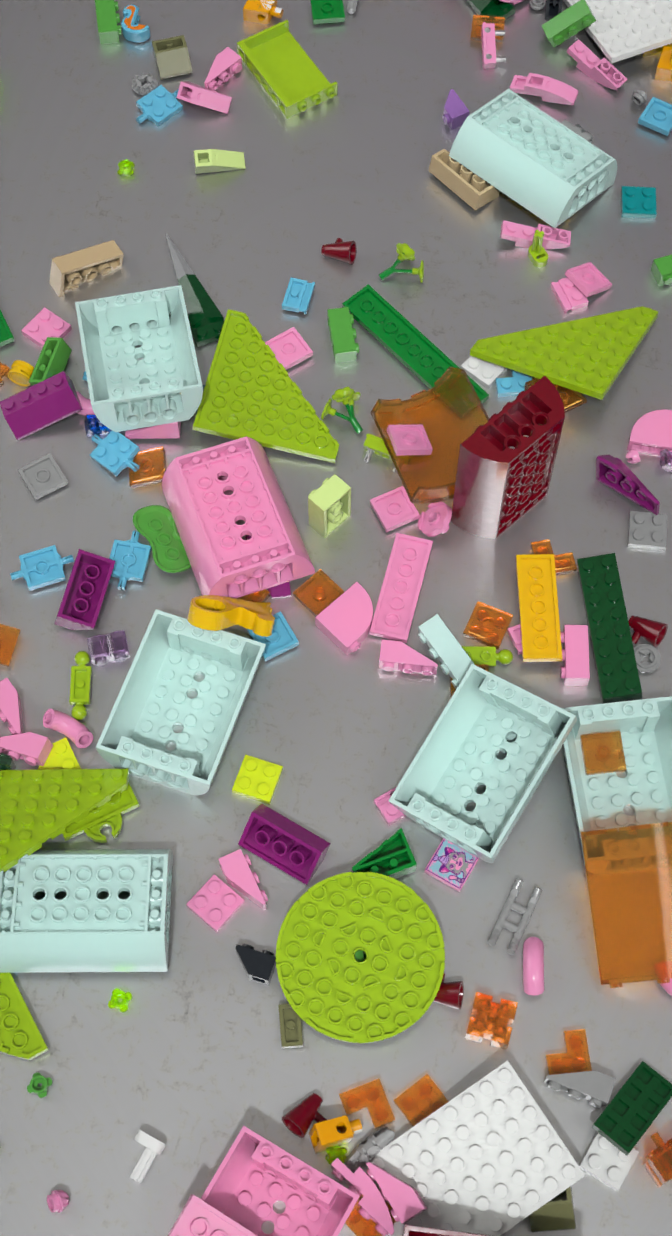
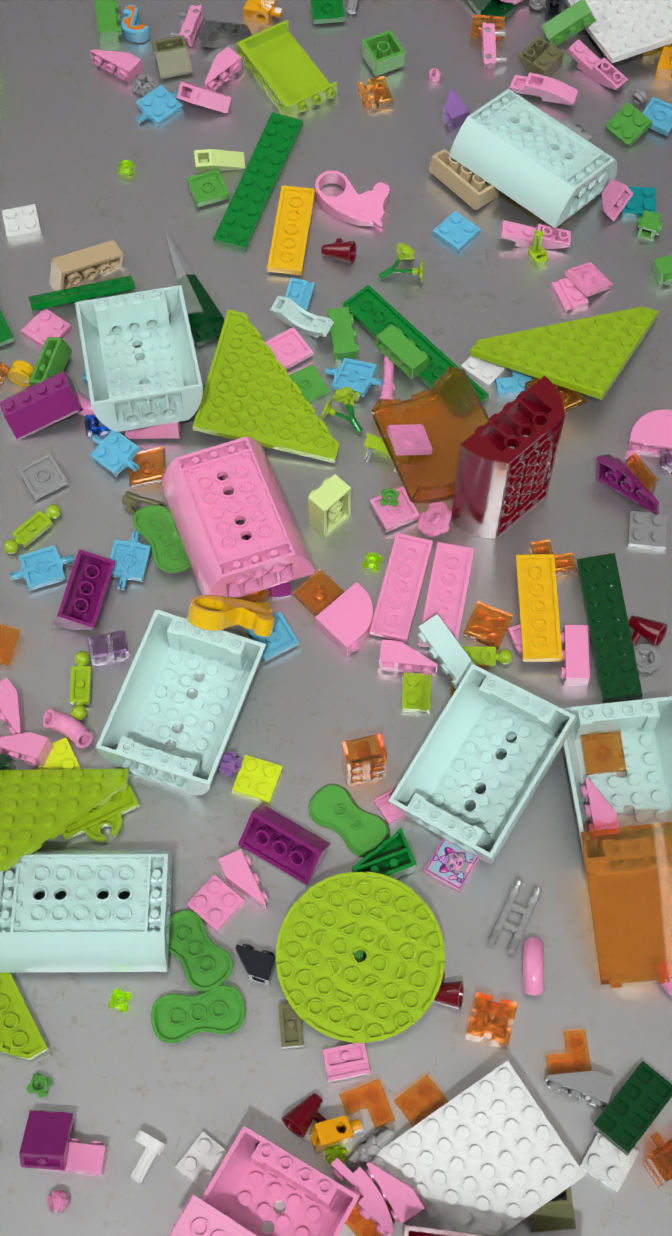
none -> white plate [1,204,42,241]
none -> lime plate [3,504,61,554]
none -> magenta panel [19,1110,74,1170]
none -> green plate [28,275,135,311]
none -> bright pink brick [45,1138,108,1177]
none -> bright pink slope [90,49,143,83]
none -> olive plant [122,491,166,515]
none -> bright green plate [151,985,245,1043]
none -> bright green plate [169,909,233,991]
none -> bright pink piece [171,5,205,47]
none -> white plate [175,1132,228,1192]
none -> bright green plate [187,169,230,208]
none -> dark grey slope [198,20,252,48]
none -> green plate [213,112,303,252]
none -> medium lavender gear [218,751,242,777]
none -> yellow plate [267,185,315,275]
none -> light aqua arch [270,296,334,338]
none -> bright green plate [288,364,330,403]
none -> bright green plate [308,784,390,857]
none -> bright pink animal [315,170,390,232]
none -> bright pink plate [322,1043,371,1083]
none -> medium azure plate [325,357,384,397]
none -> clear orange brick [341,734,387,786]
none -> clear orange plate [357,76,393,111]
none -> bright green brick [361,30,405,77]
none -> clear neon green plate [362,553,383,572]
none -> bright green brick [375,324,428,380]
none -> bright pink pin [378,356,395,406]
none -> bright green plate [380,488,399,507]
none -> lime plate [402,673,432,713]
none -> bright pink plate [418,542,475,648]
none -> bright pink hinge [428,68,441,83]
none -> medium azure plate [432,211,481,253]
none -> olive slope [518,37,564,78]
none -> bright pink slope [581,778,621,842]
none -> bright pink slope [602,179,633,222]
none -> bright green plate [605,102,653,148]
none -> clear orange plate [627,453,658,494]
none -> bright green brick [636,210,663,241]

